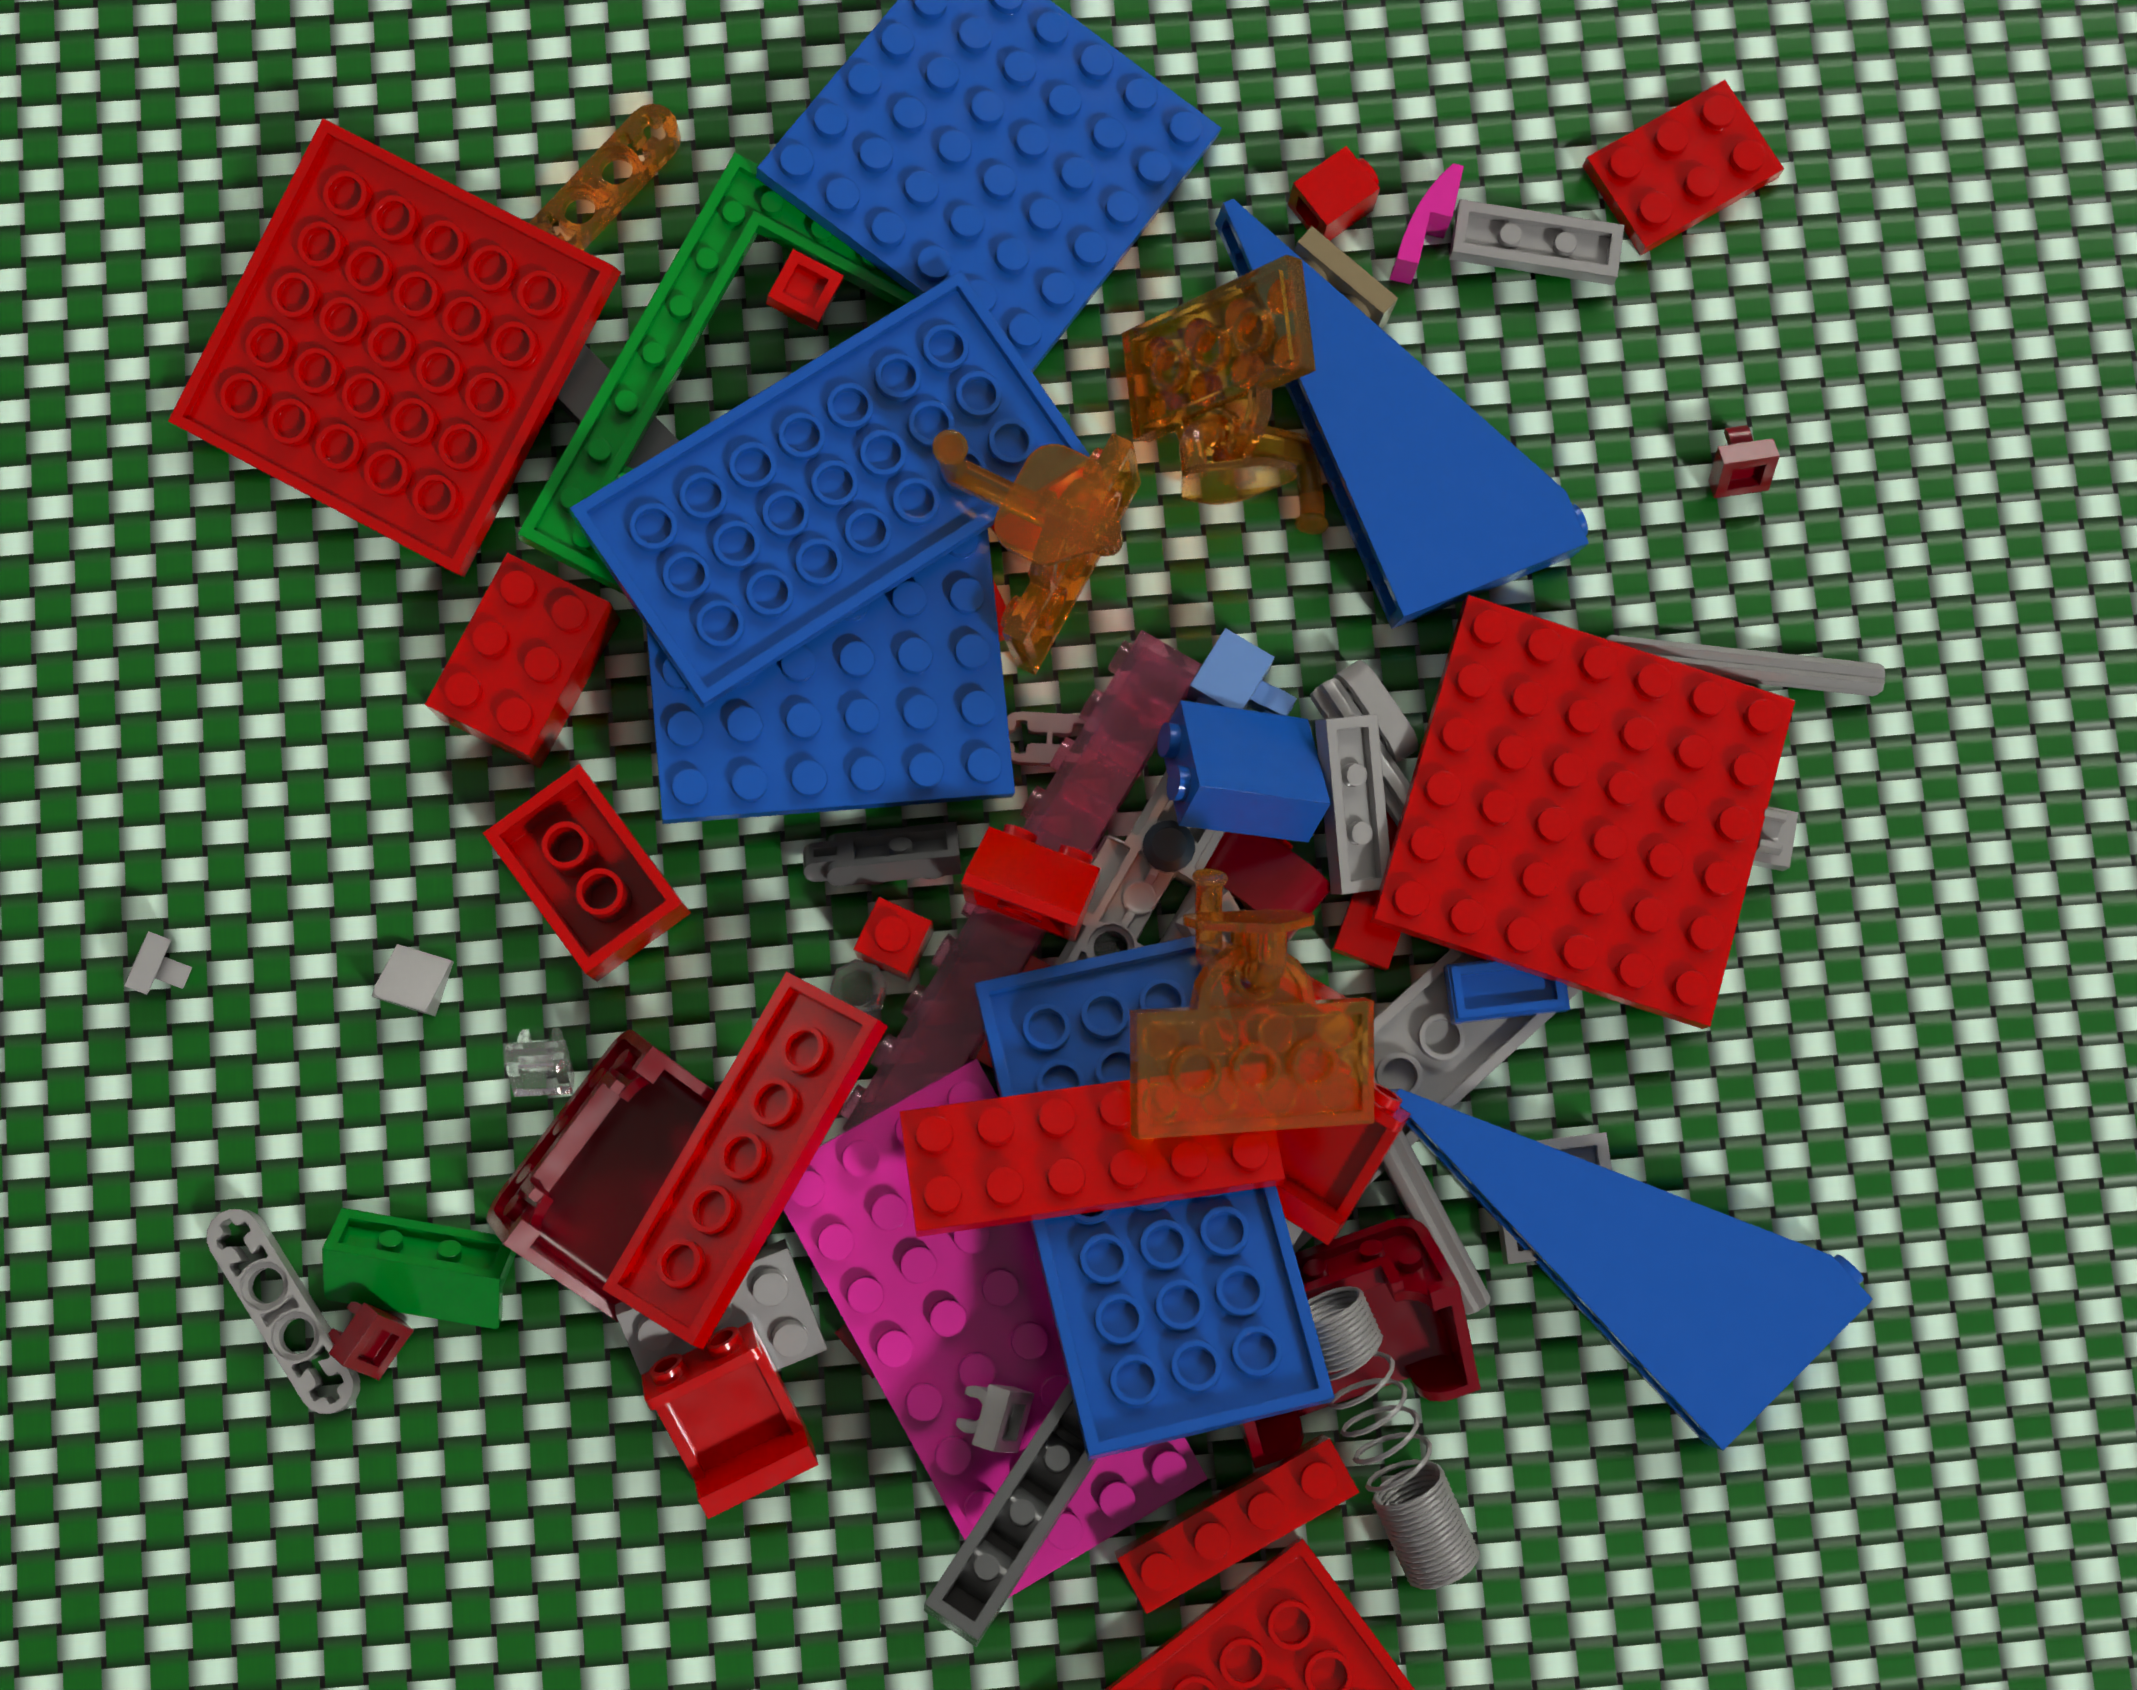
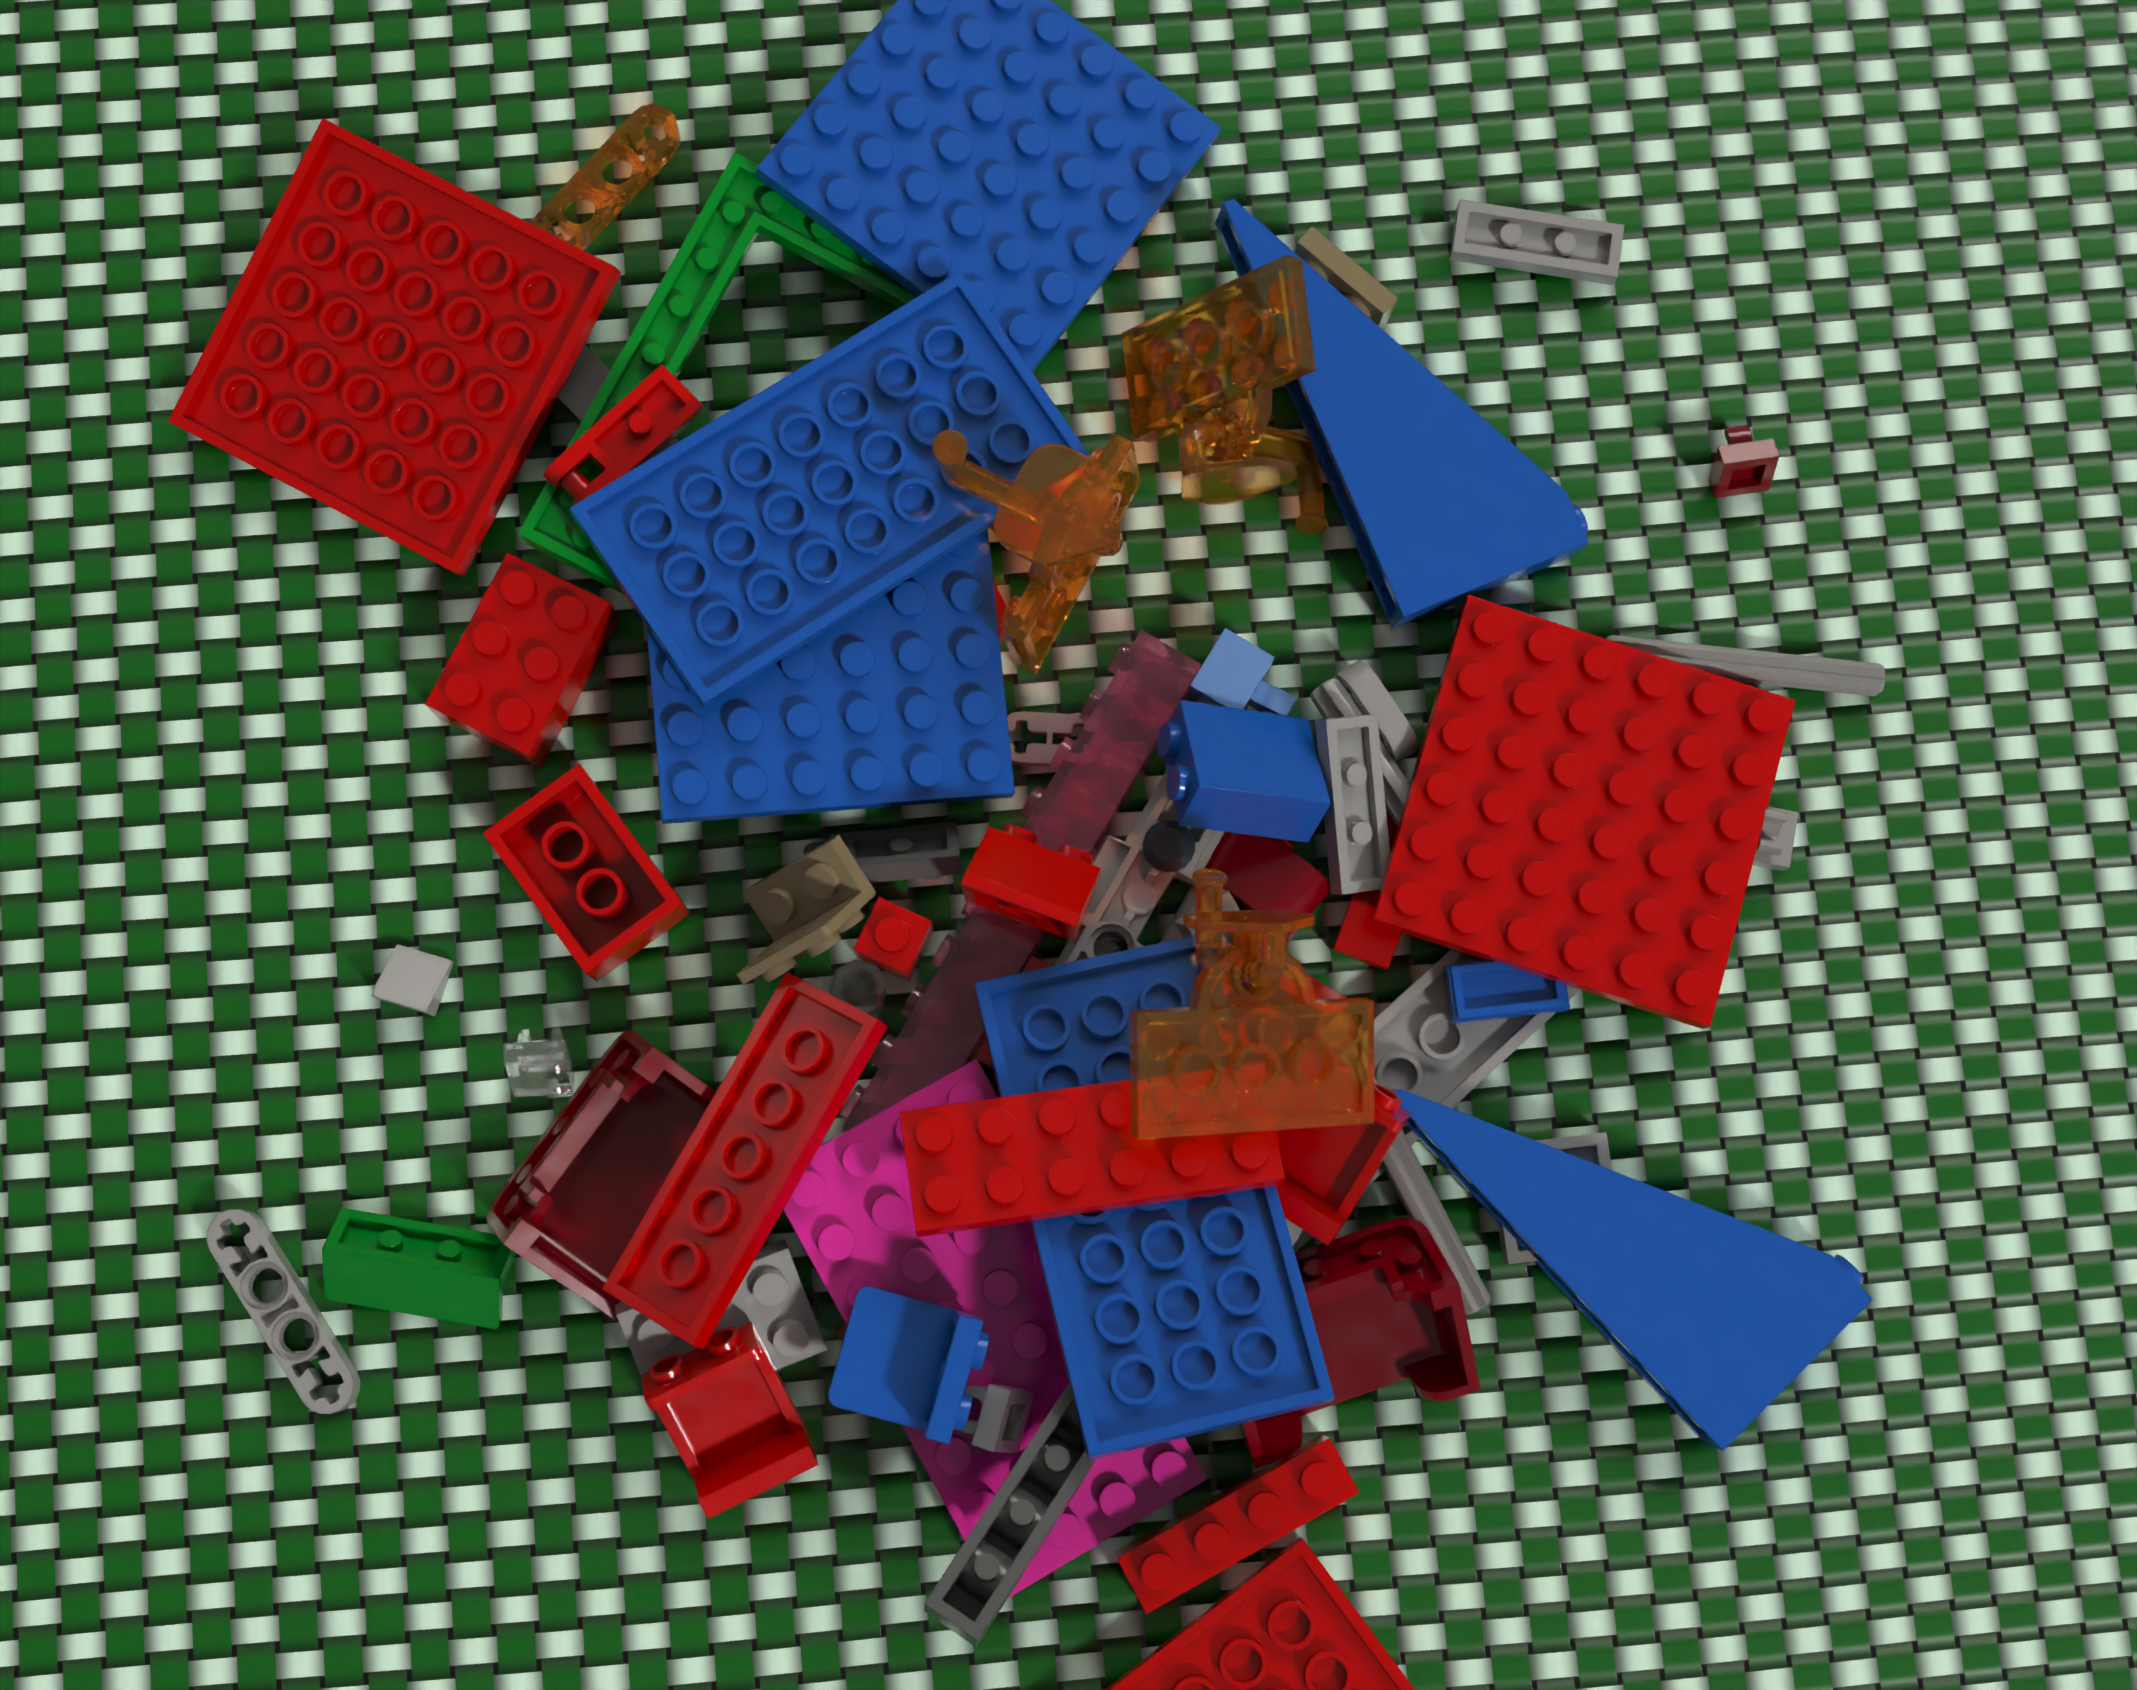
light grey tile [124,931,193,995] -> none
dark red tile [328,1302,414,1380] -> none
red tile [766,249,844,330] -> none
red brick [1288,146,1380,241] -> none
light grey piece [1308,1286,1480,1590] -> none
dark pink slope [1389,163,1464,285] -> none
red plate [1582,80,1784,256] -> none
none -> red plate [543,364,703,505]
none -> dark tan bracket [736,835,877,984]
none -> blue bracket [828,1286,989,1444]

